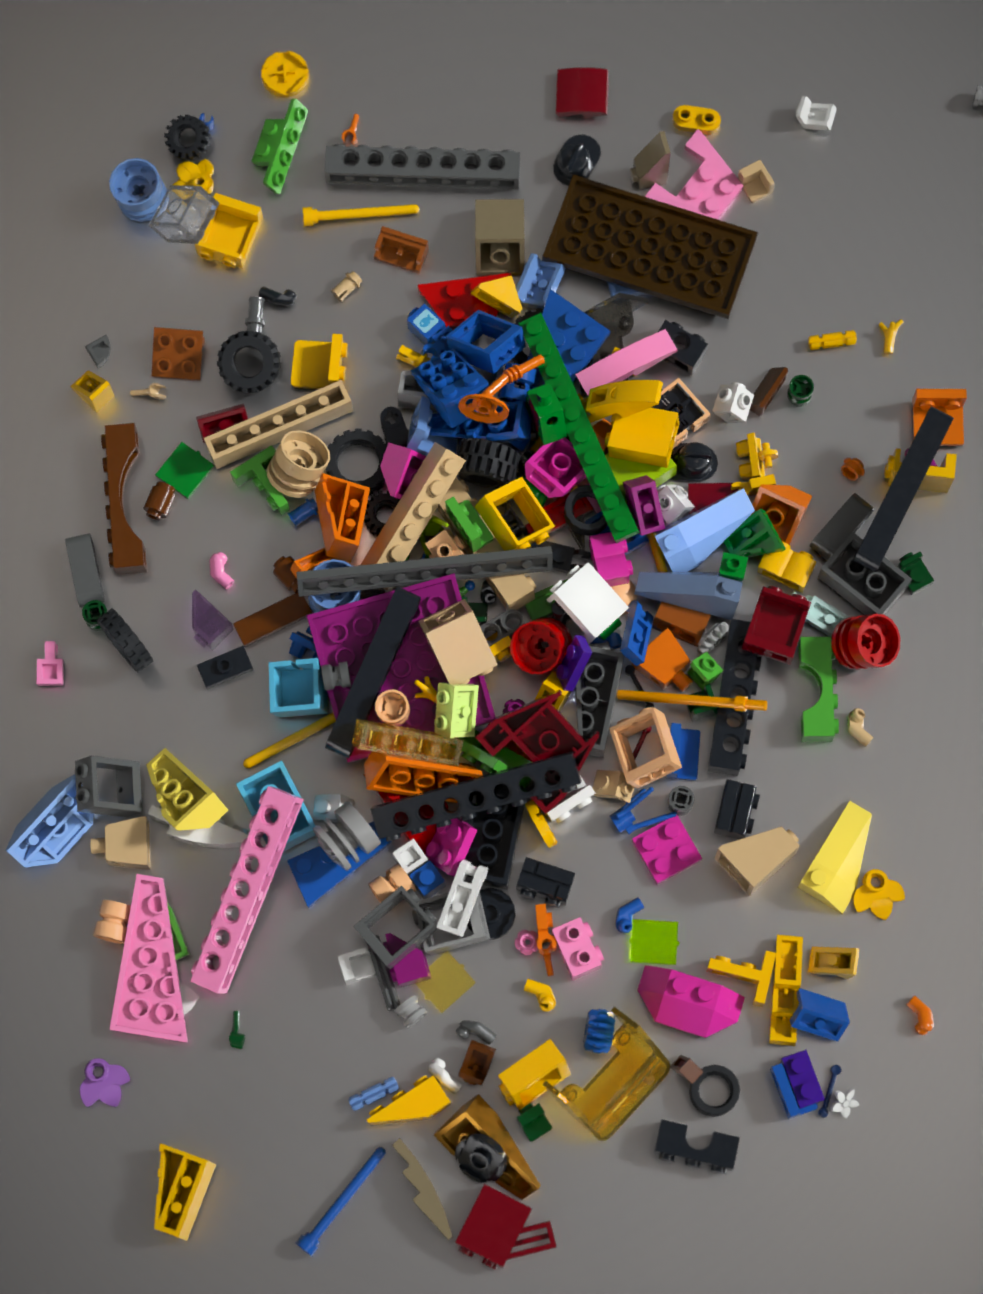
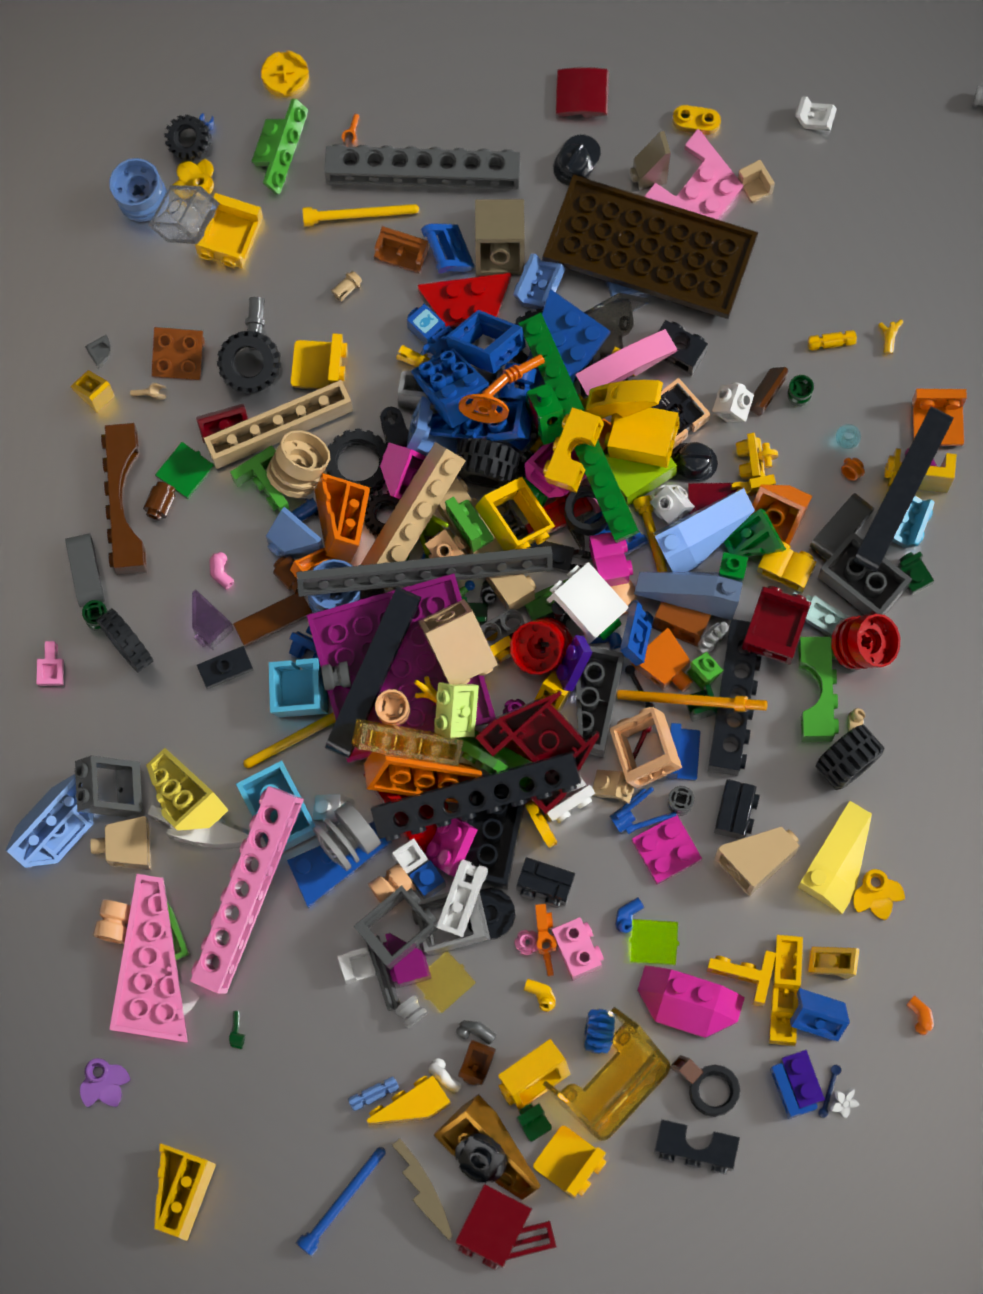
black arm [259,286,297,307] -> none
yellow slope [470,276,522,319] -> none
magenta brick [623,475,665,536] -> none
none -> medium blue slope [266,507,324,559]
none -> blue plate [421,223,475,274]
none -> yellow bracket [533,1126,607,1199]
none -> yellow arch [543,407,604,493]
none -> black tyre [815,724,885,790]
none -> clear light blue plate [836,424,861,449]
none -> medium azure bracket [892,496,935,548]

